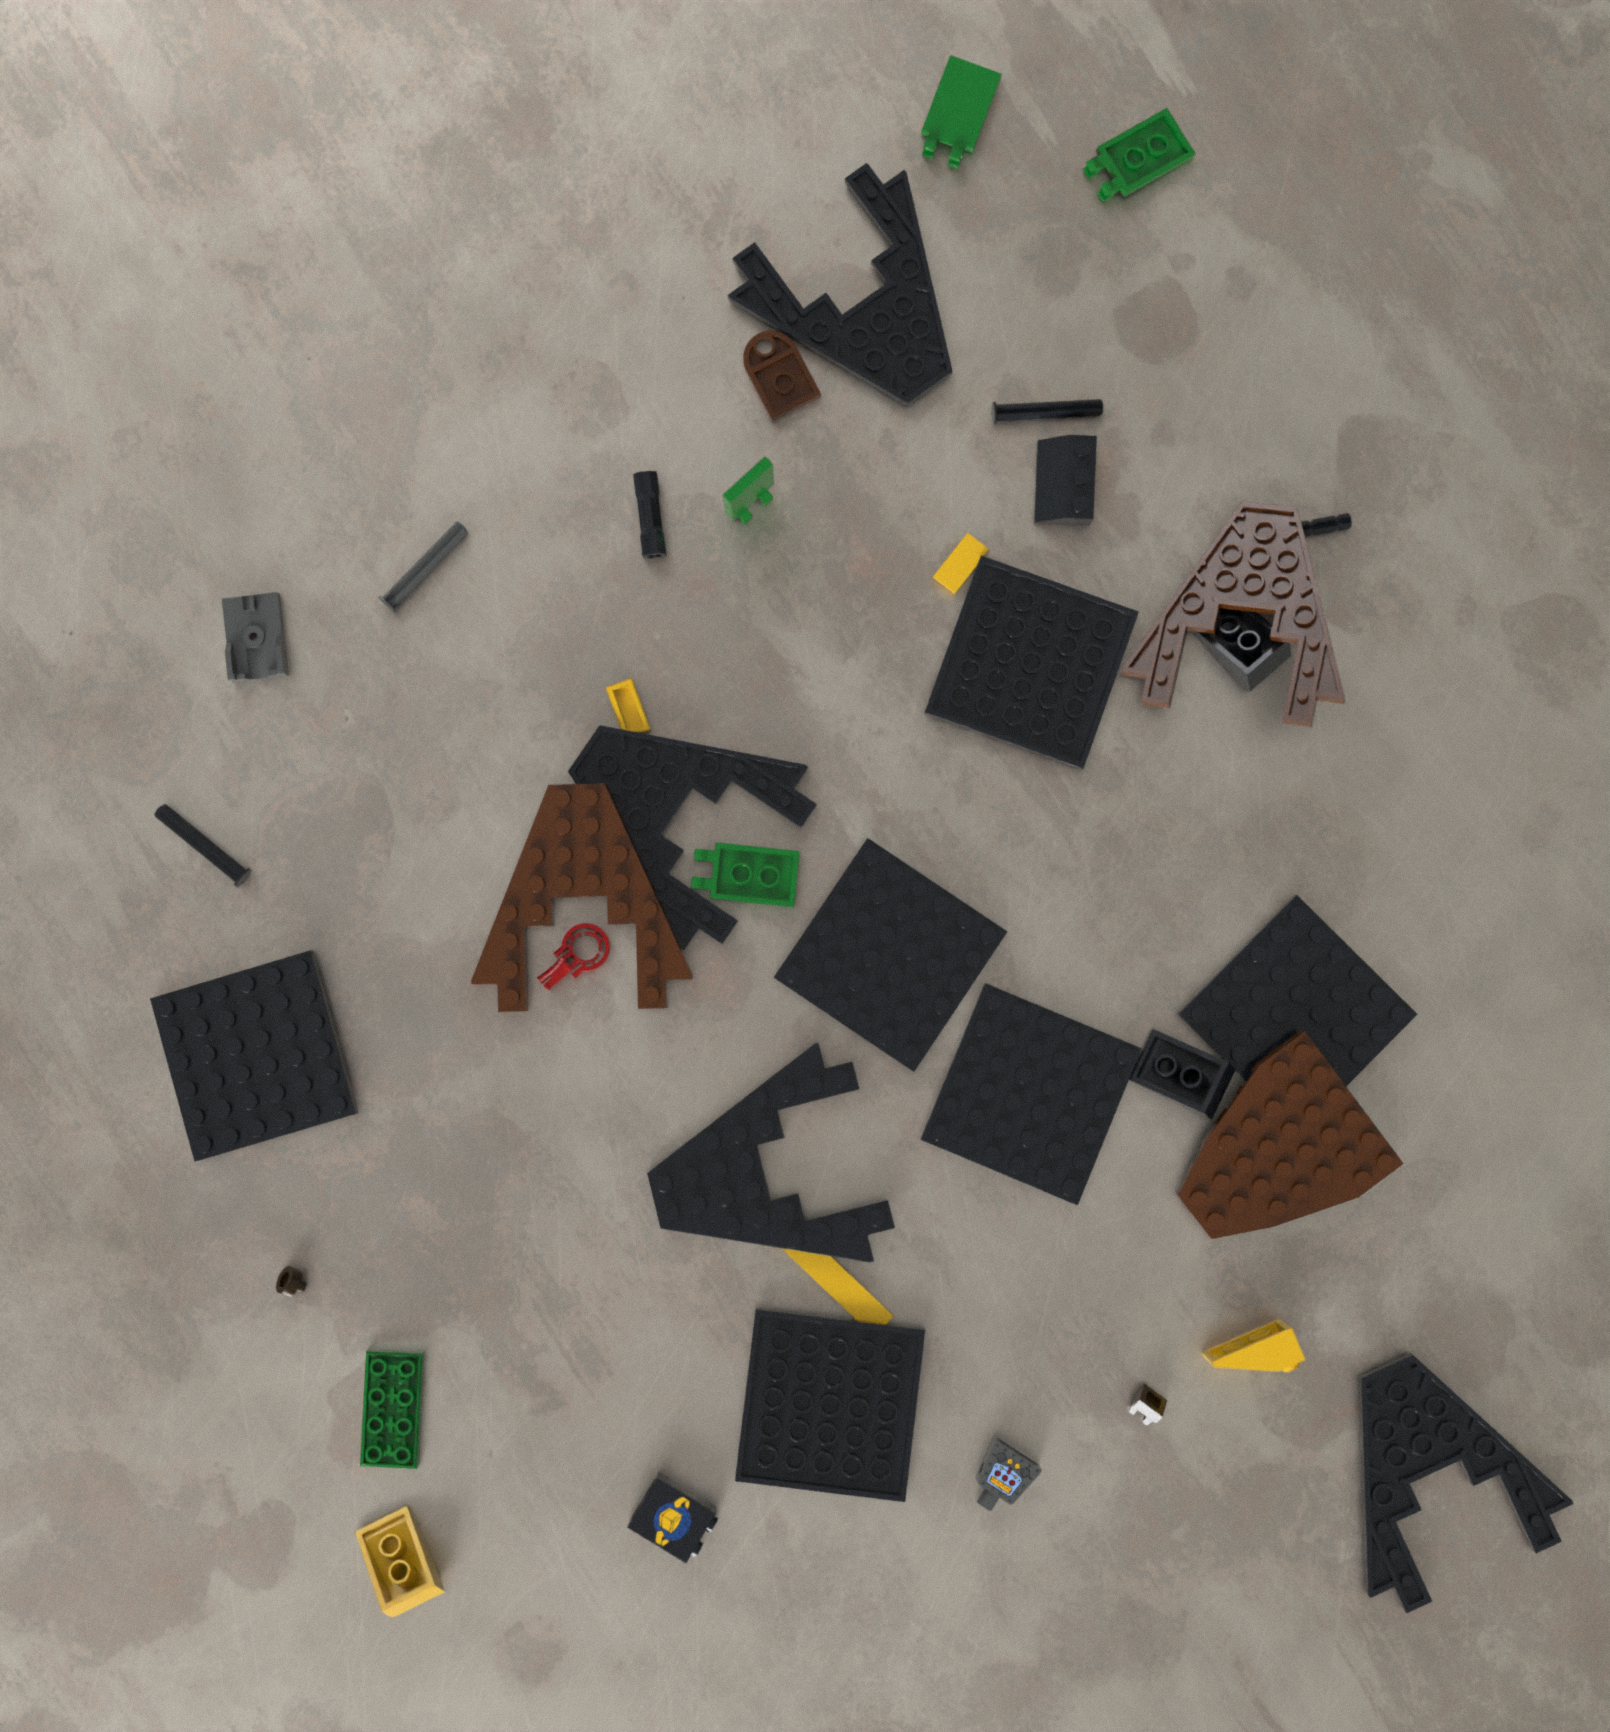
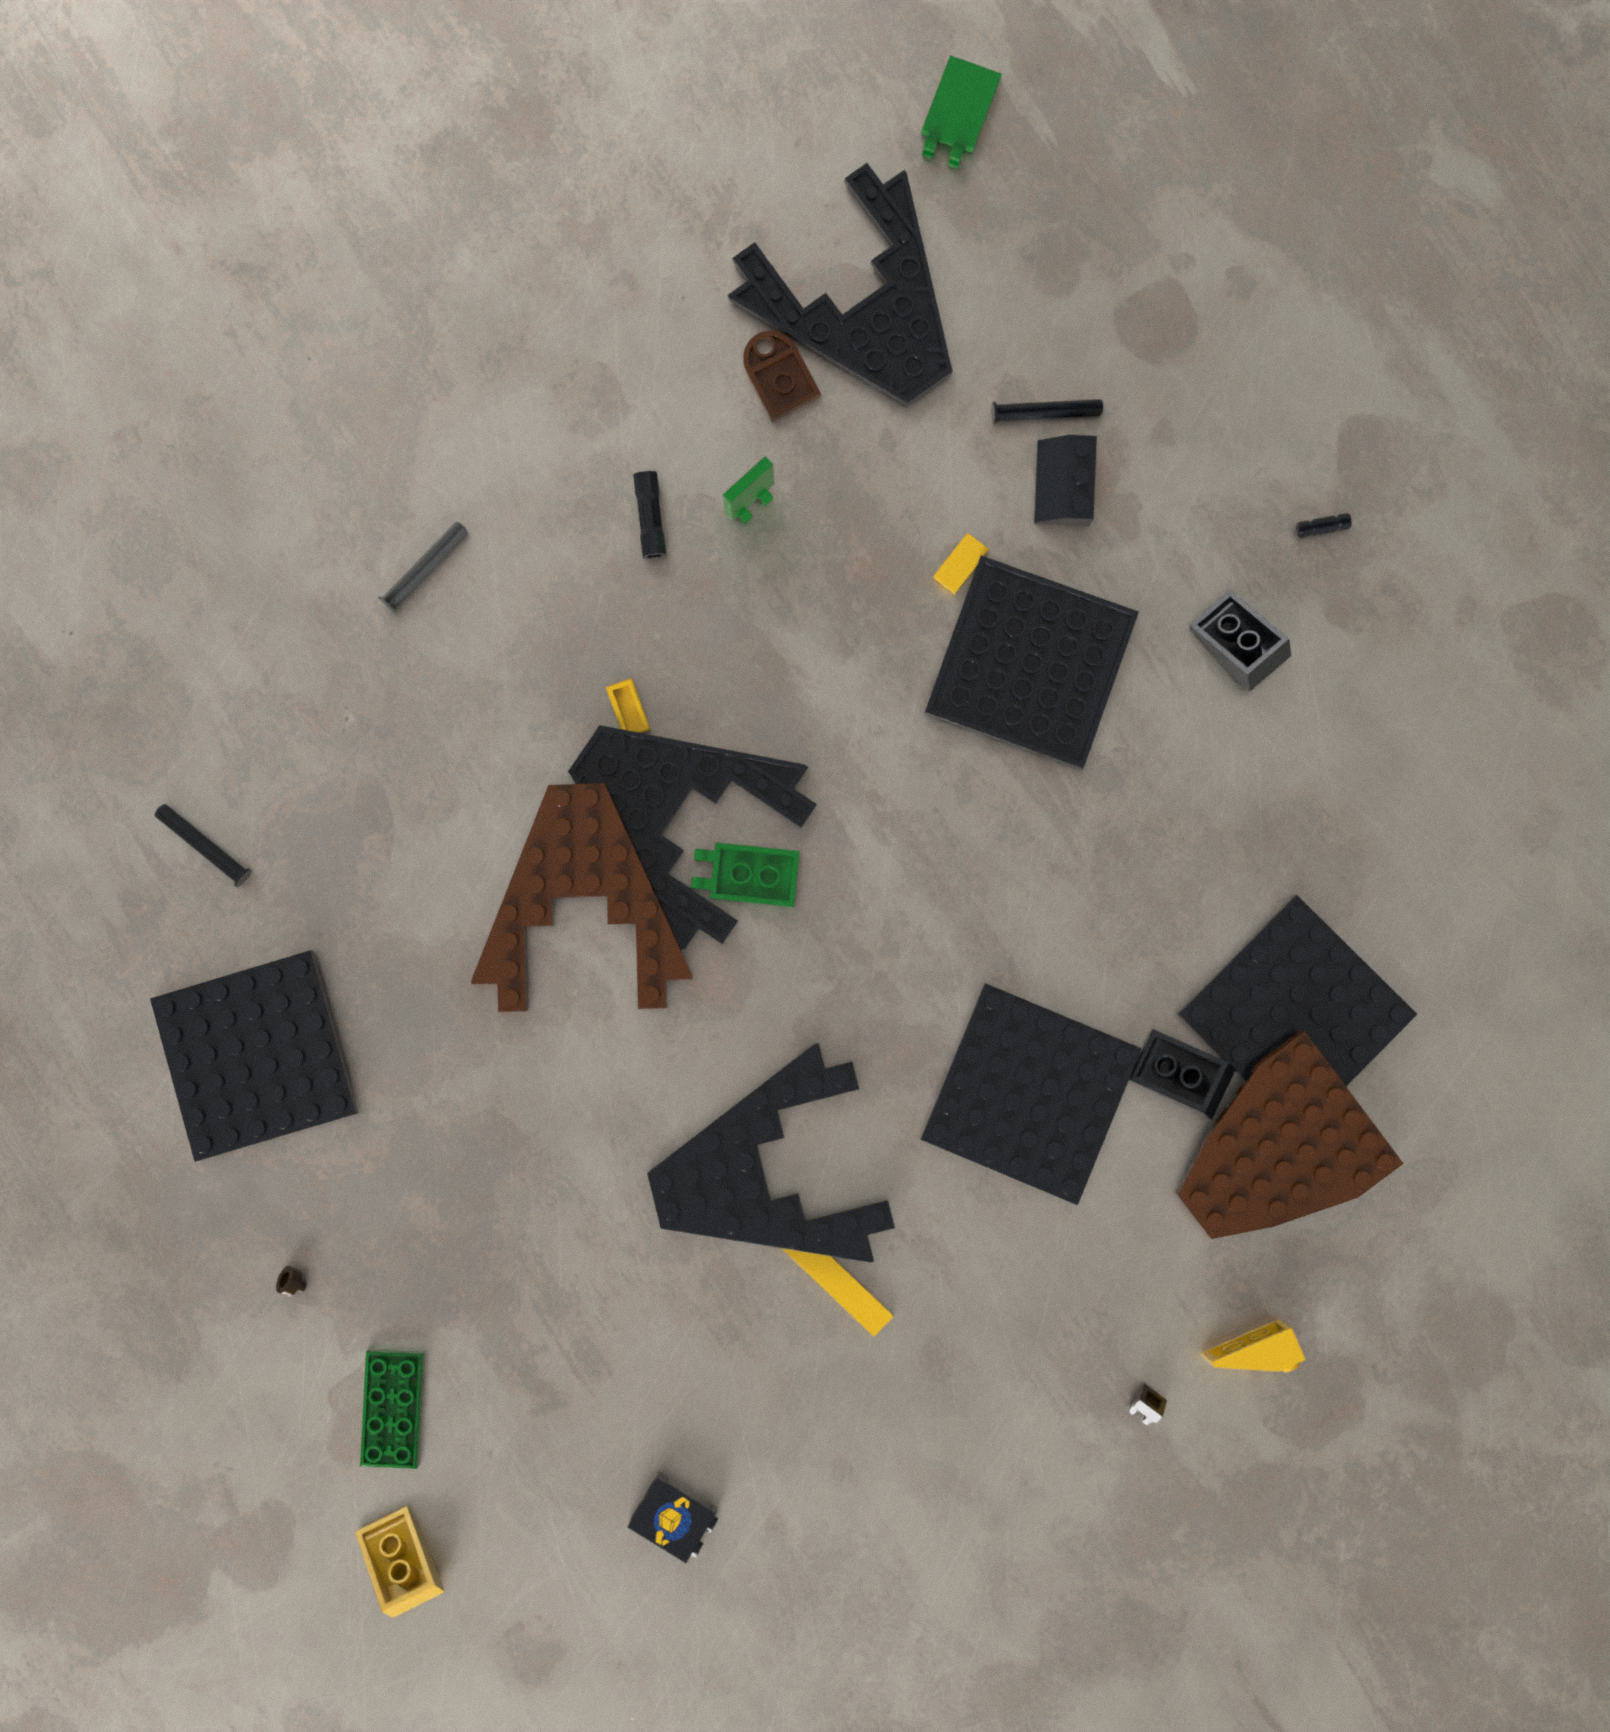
dark grey piece [222,592,289,683] -> none
red pin [537,923,610,991] -> none
black plate [735,1308,925,1502] -> none
black plate [774,838,1008,1072] -> none
dark grey torso [976,1435,1042,1511] -> none
green tile [1082,108,1196,202] -> none
wing [1121,502,1345,727] -> none
black wing [1358,1353,1574,1613] -> none

